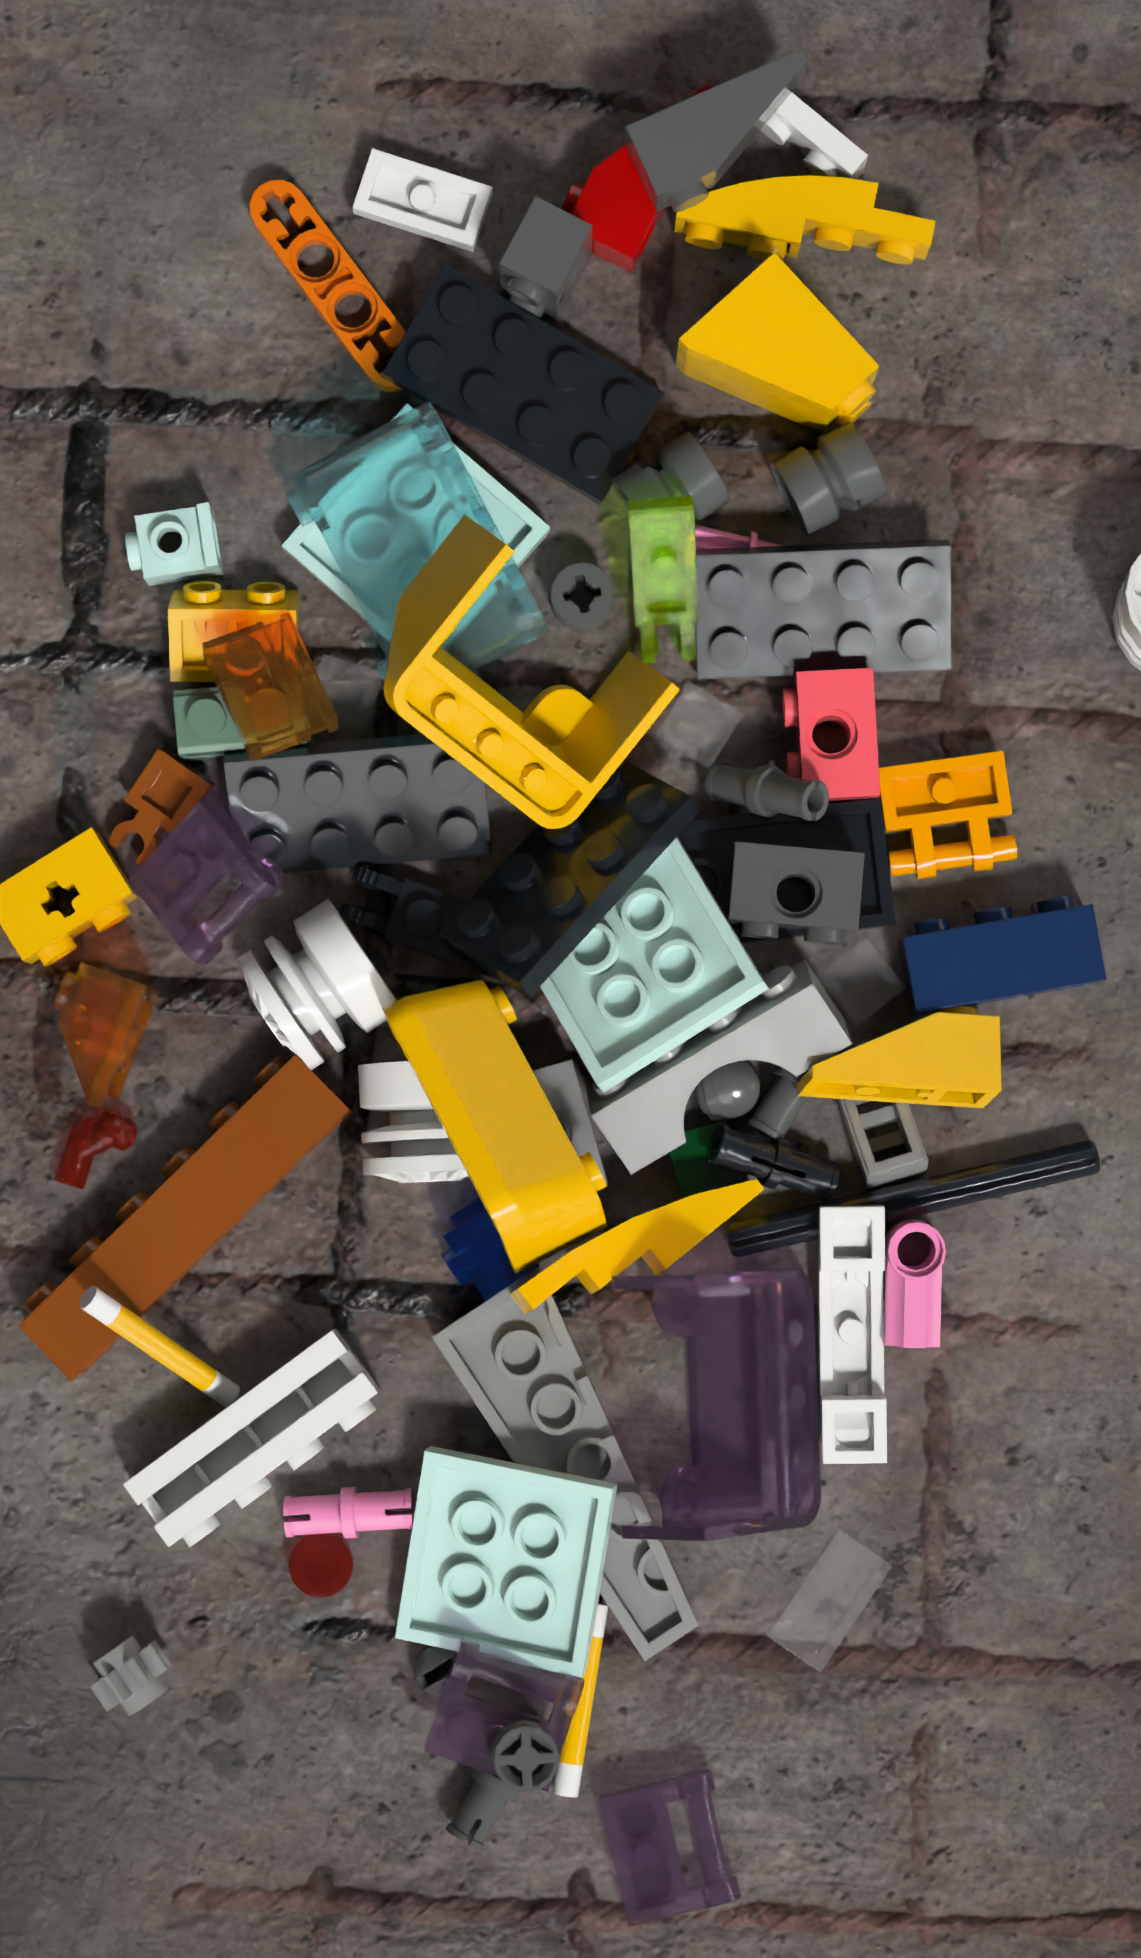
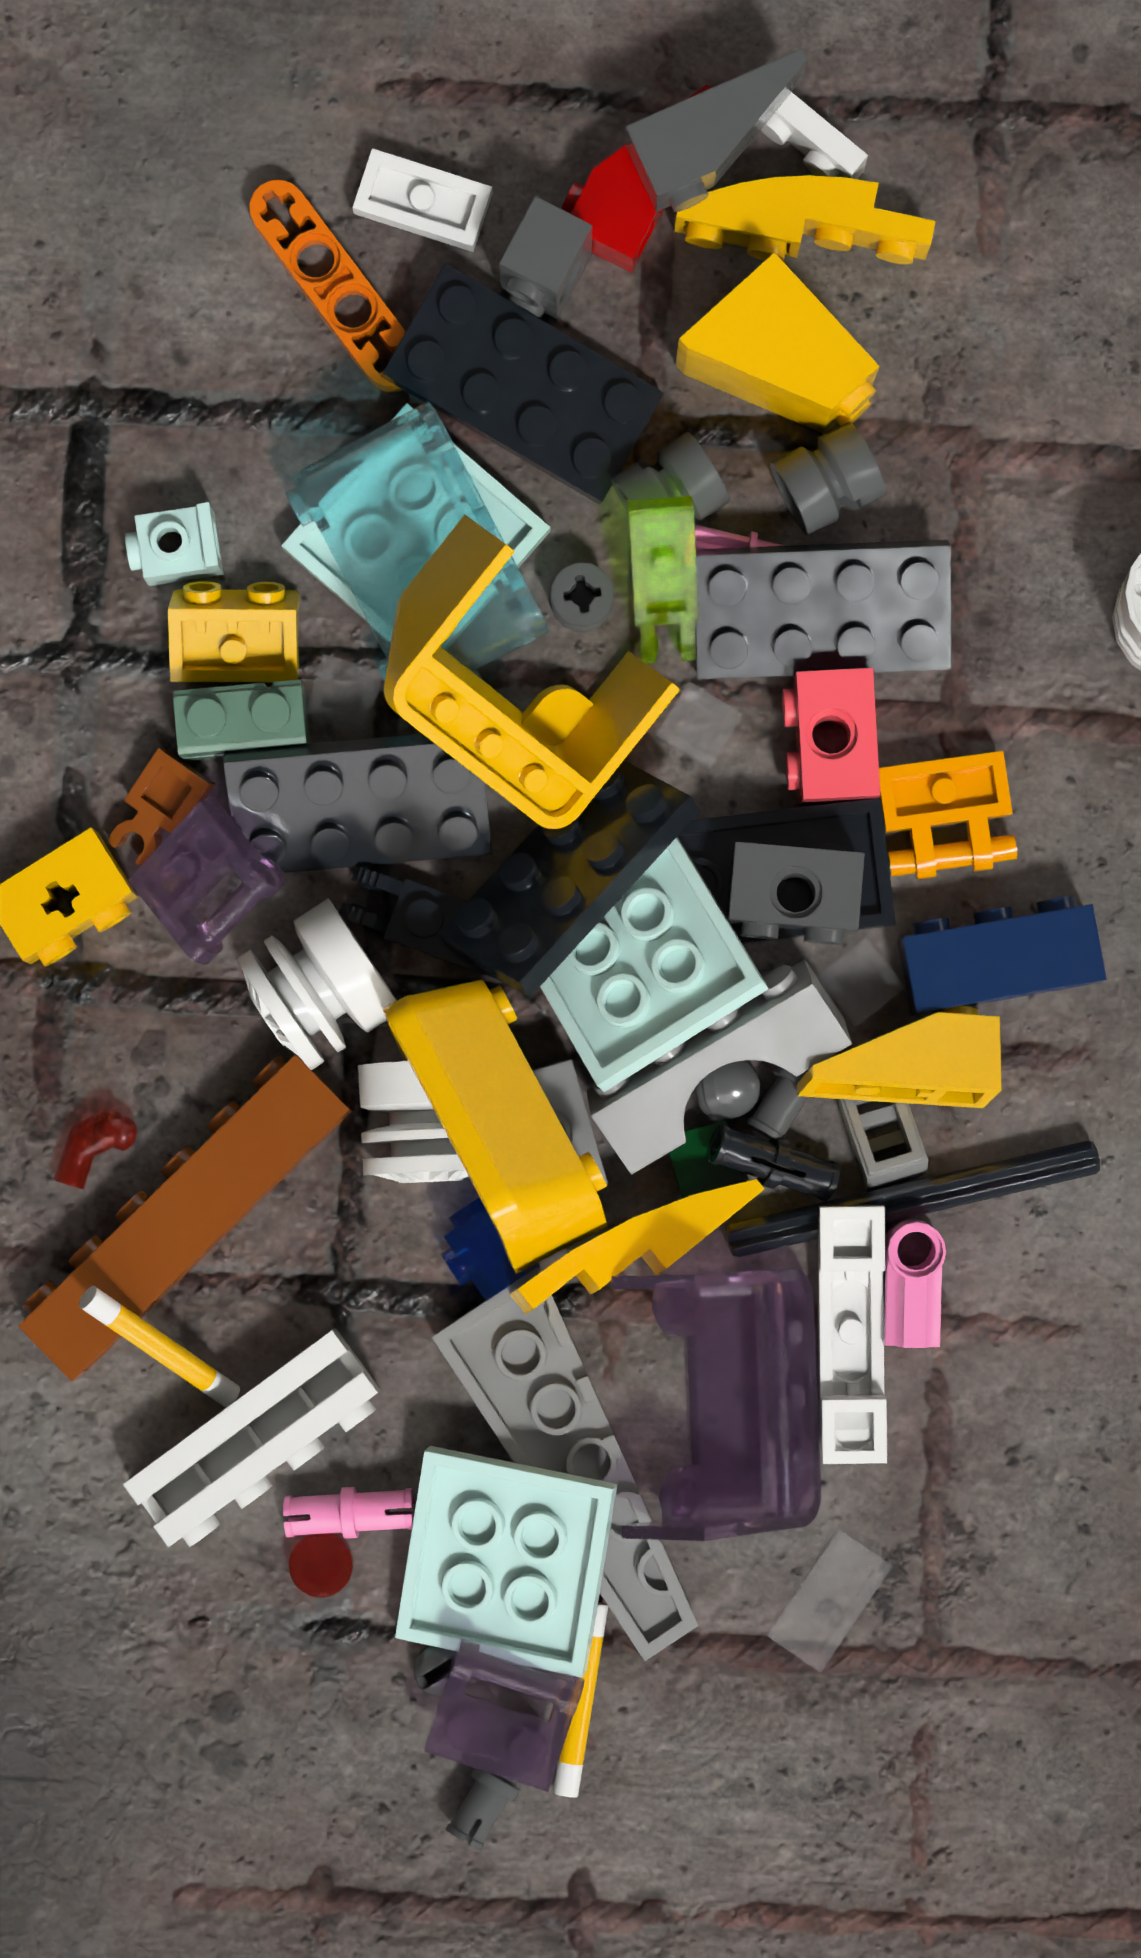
clear orange slope [55,962,160,1111] -> none
light grey gear [89,1635,172,1716] -> none
clear orange plate [202,612,338,761] -> none
dark grey wheel [491,1719,560,1793] -> none
clear purple plate [599,1769,741,1926] -> none
dark grey pin [705,762,829,821] -> none

